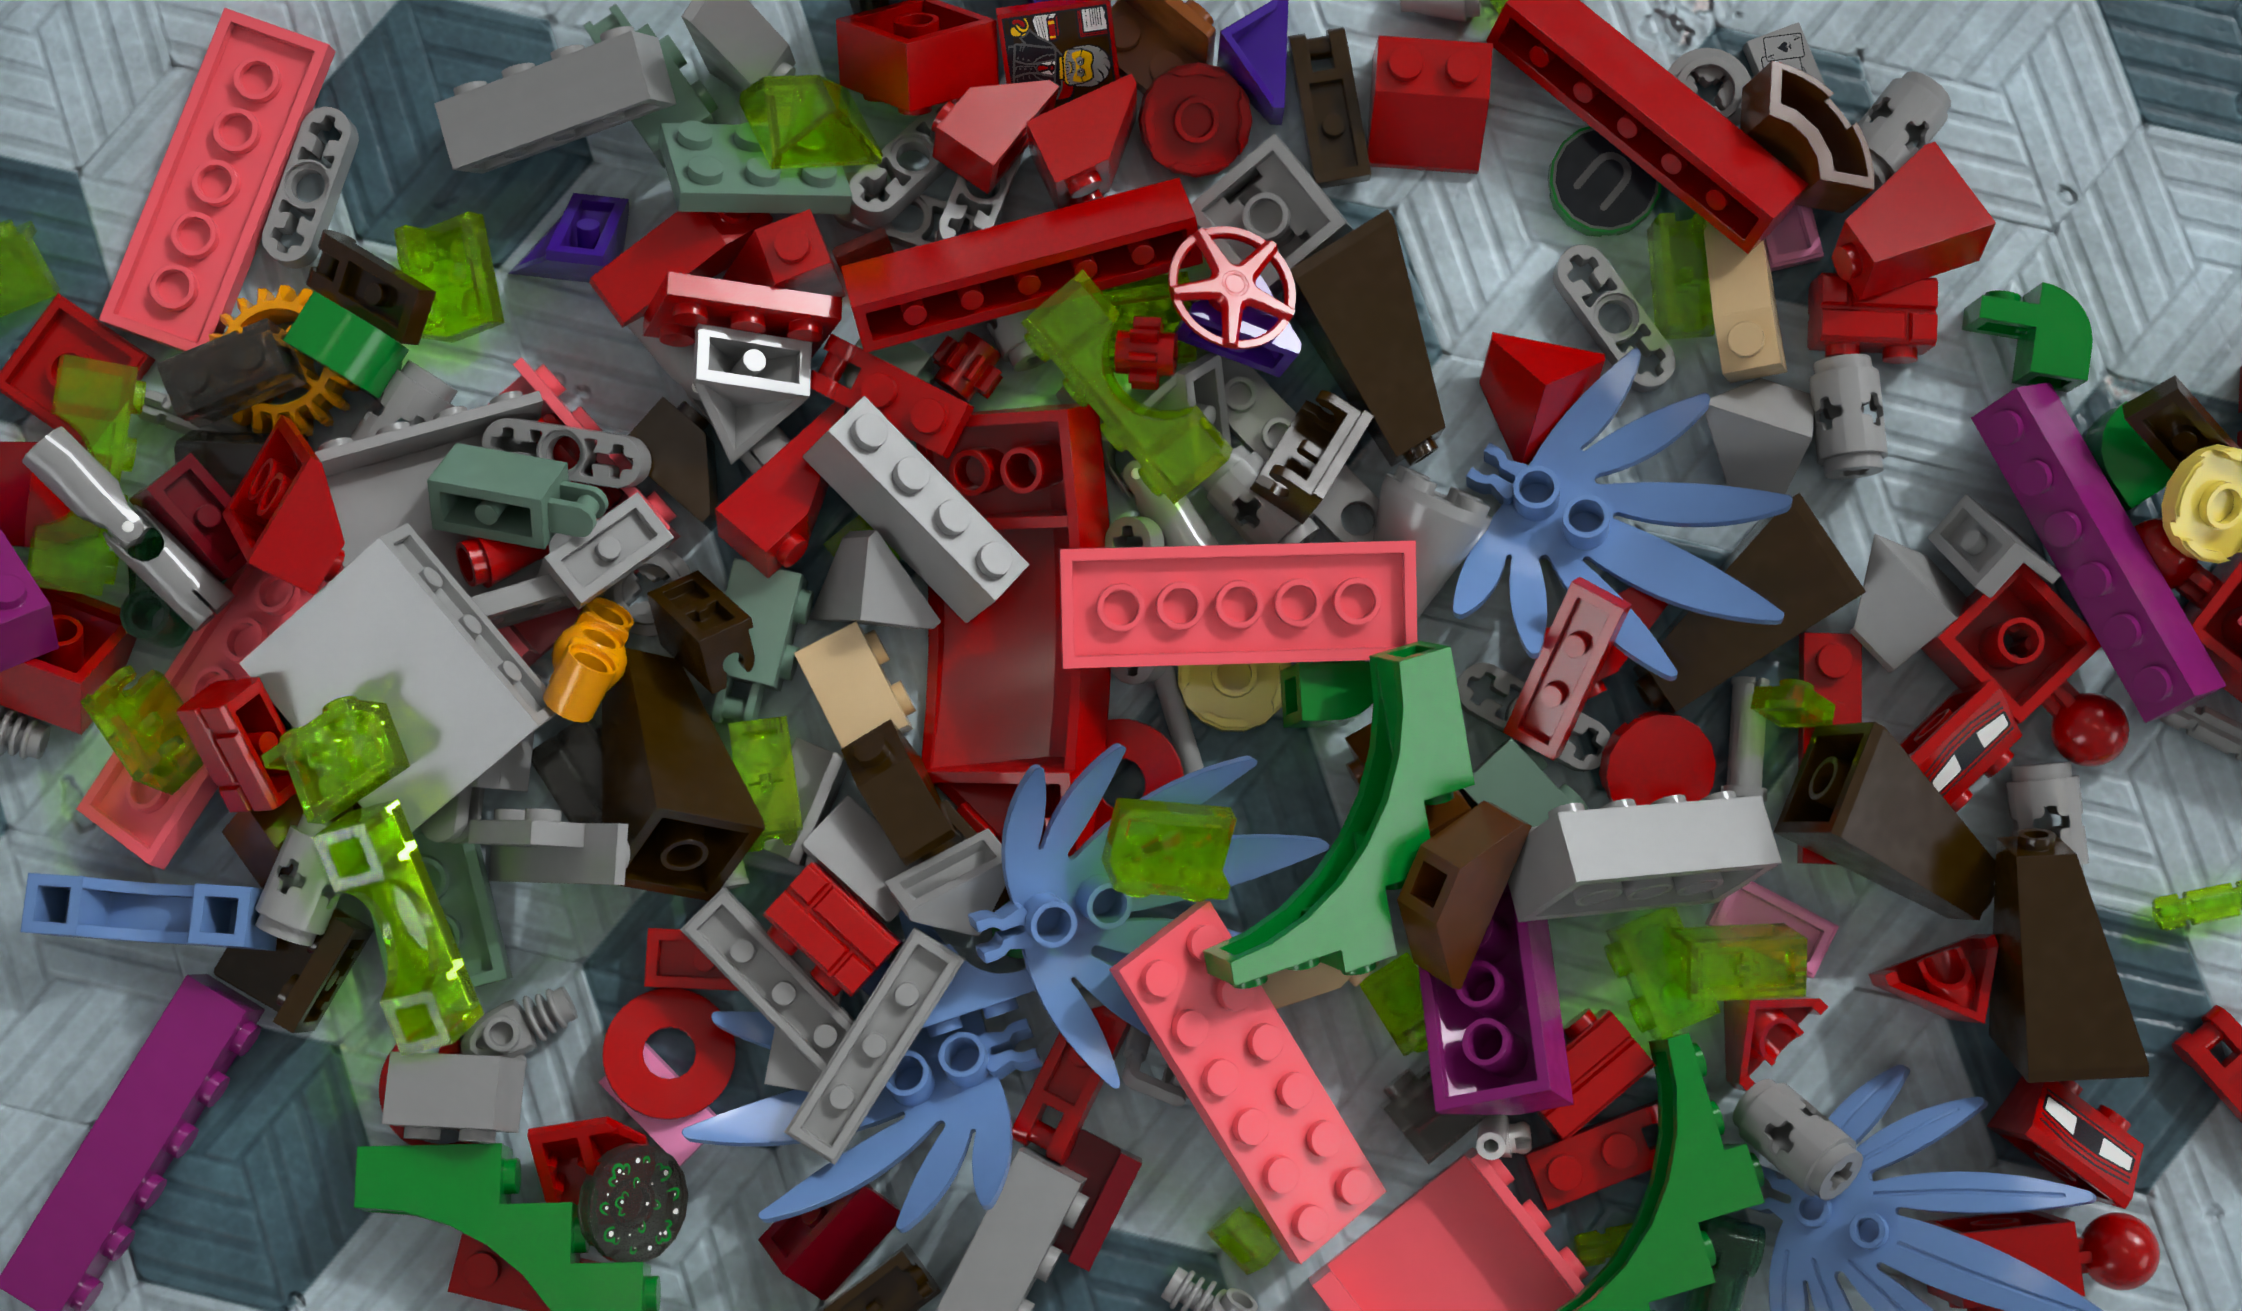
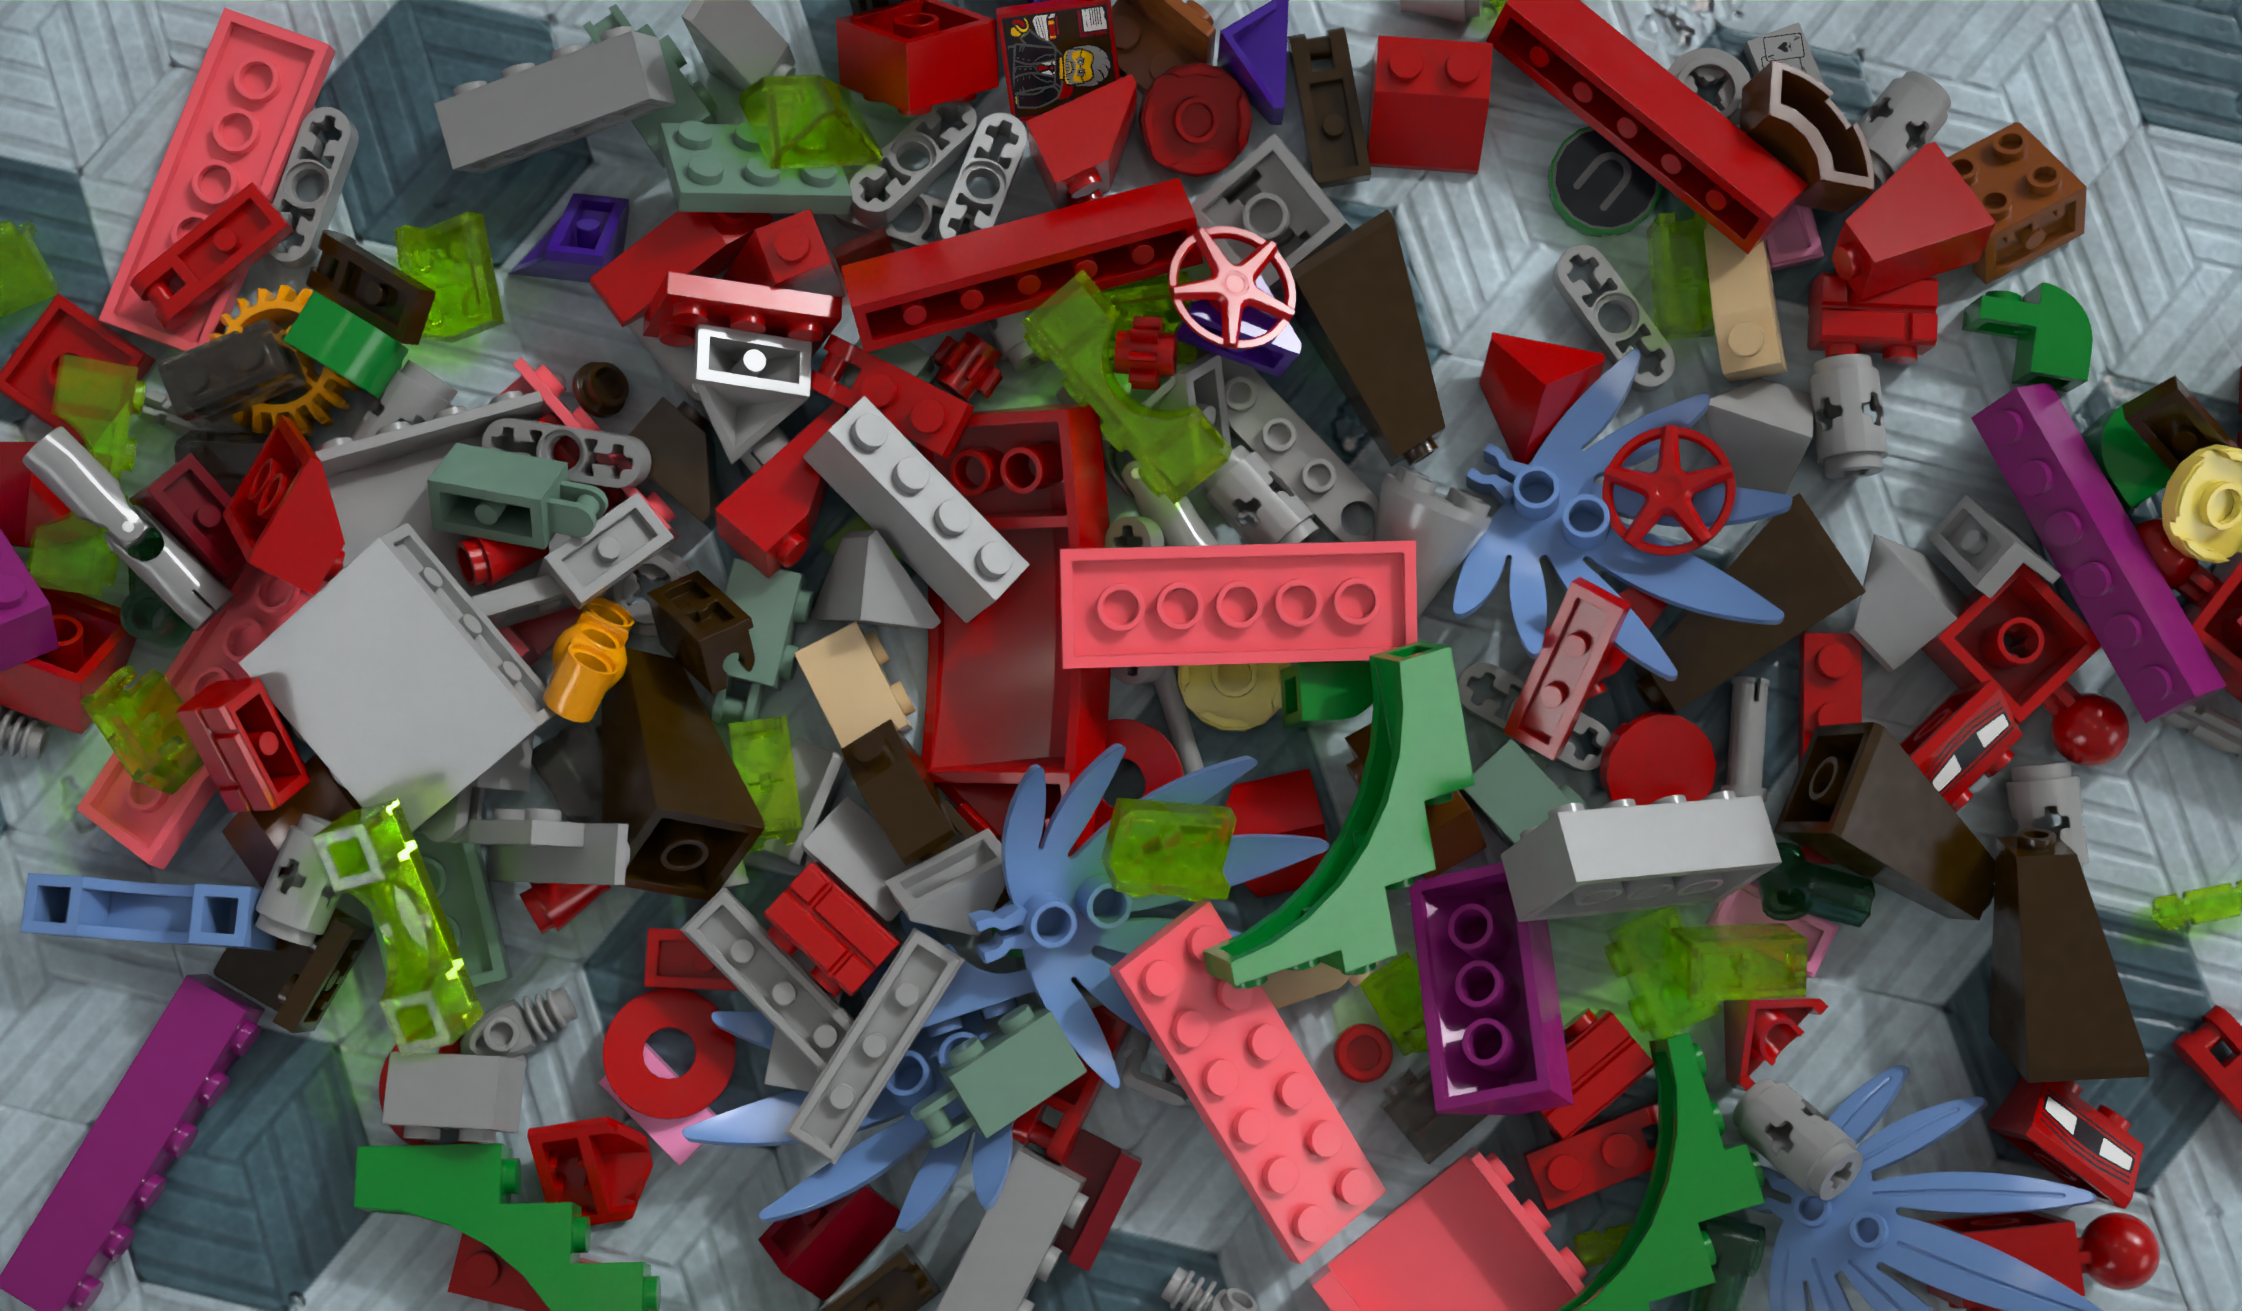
clear neon green bracket [261,696,410,824] -> none
clear smoke tile [577,1143,688,1262] -> none
slope [931,80,1059,194] -> none
clear neon green plate [1207,1206,1281,1275] -> none
dark brown hinge [1250,390,1374,524] -> none
reddish brown slope [1397,801,1532,990] -> none
white arm [1476,1115,1532,1160] -> none
clear neon green plate [1751,679,1835,728] -> none
red slope [1869,934,1999,1024] -> none
none -> red plate [130,182,294,331]
none -> red cone [519,882,611,934]
none -> dark brown plate [572,362,629,418]
none -> sand green brick [910,1004,1087,1149]
none -> red slope [1216,768,1329,898]
none -> red tile [1333,1023,1393,1083]
none -> red wheel [1602,425,1736,556]
none -> clear green piece [1756,842,1876,928]
none -> dark orange bracket [1947,122,2087,285]

